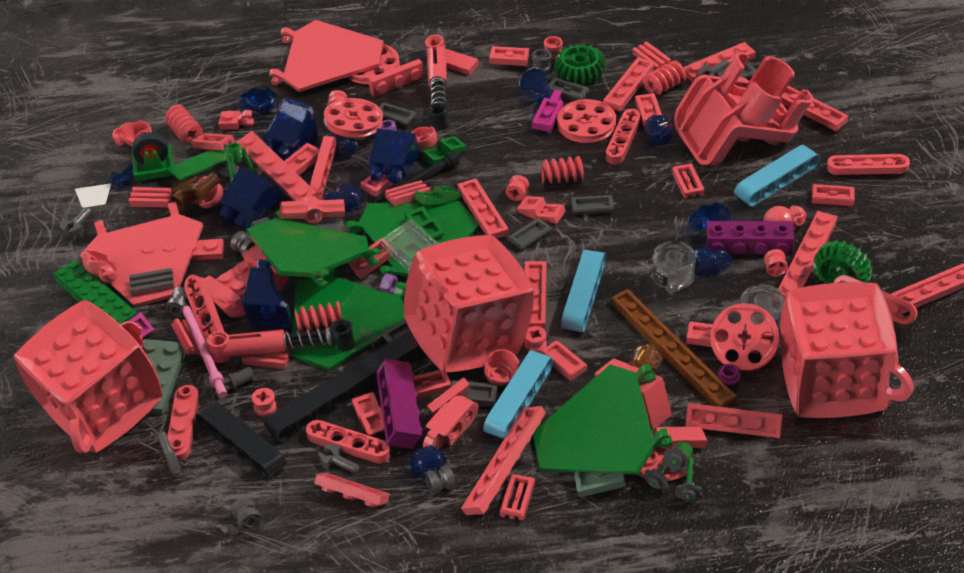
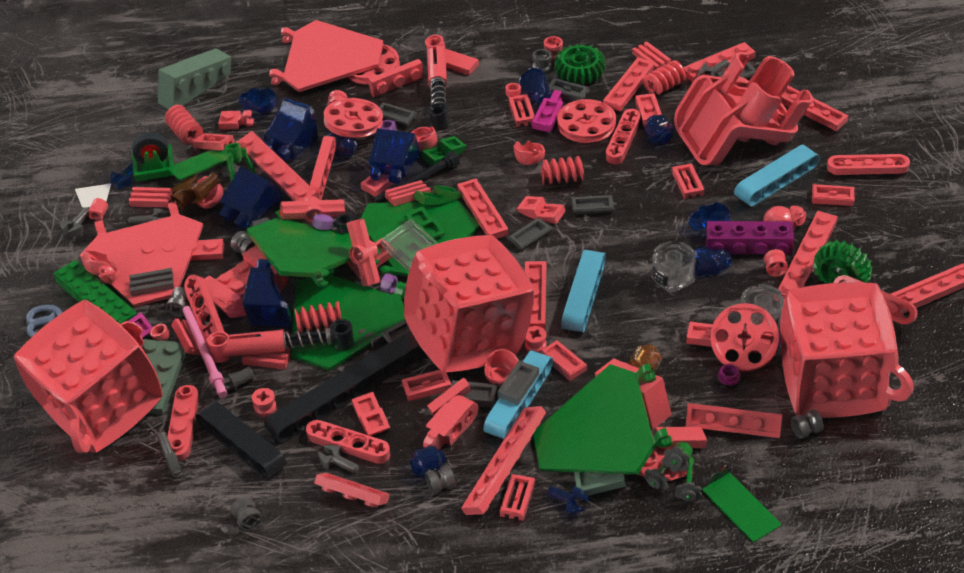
coral hair [112,120,152,146] -> none
coral plate [284,143,320,175] -> none
clear blue hair [324,184,363,211] -> none
magenta brick [377,359,423,449] -> none
coral plate [489,46,529,66] -> none
coral wheel [505,175,529,201] -> none
dark orange tile [610,289,737,407] -> none
none -> sand blue piece [26,305,63,337]
none -> coral hose [88,198,108,221]
none -> dark grey bar [129,208,169,225]
none -> coral hinge [150,324,169,341]
none -> sand green wedge [158,48,231,109]
none -> medium lavender tile [312,214,334,230]
none -> black plate [333,214,353,234]
none -> coral piece [346,219,381,286]
none -> dark grey tile [498,361,539,405]
none -> coral hinge [506,83,521,98]
none -> coral tile [509,94,535,127]
none -> coral hair [513,141,545,166]
none -> clear blue bar [547,486,589,513]
none -> green piece [702,466,782,543]
none -> flat silver wheel [791,409,824,439]

